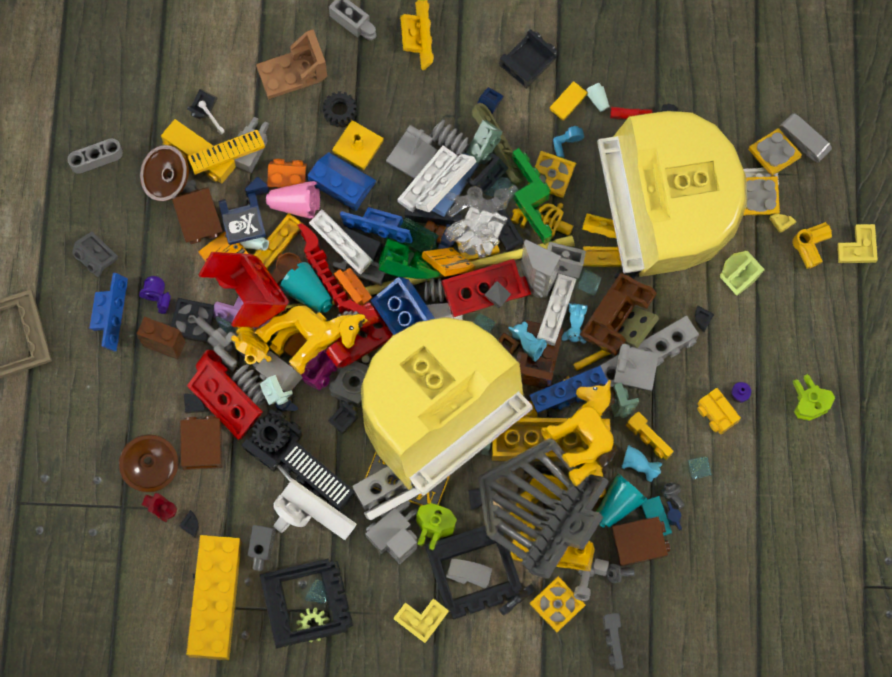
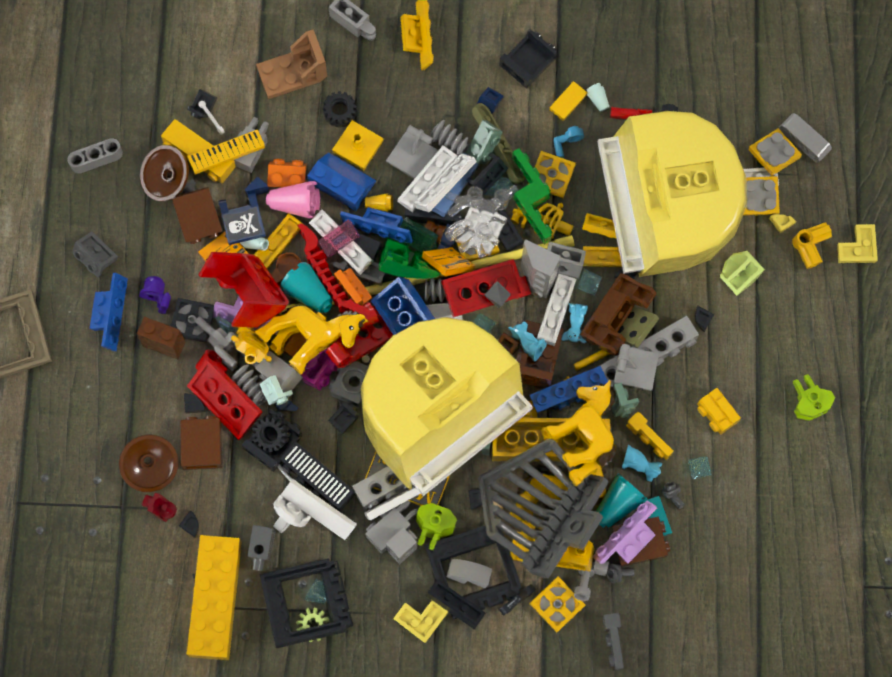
dark blue piece [667,501,682,531] -> none
dark purple tile [731,382,751,403] -> none
none -> clear pink tile [318,220,360,257]
none -> yellow cone [365,193,393,212]
none -> black tile [425,579,486,630]
none -> lavender bracket [593,501,657,564]

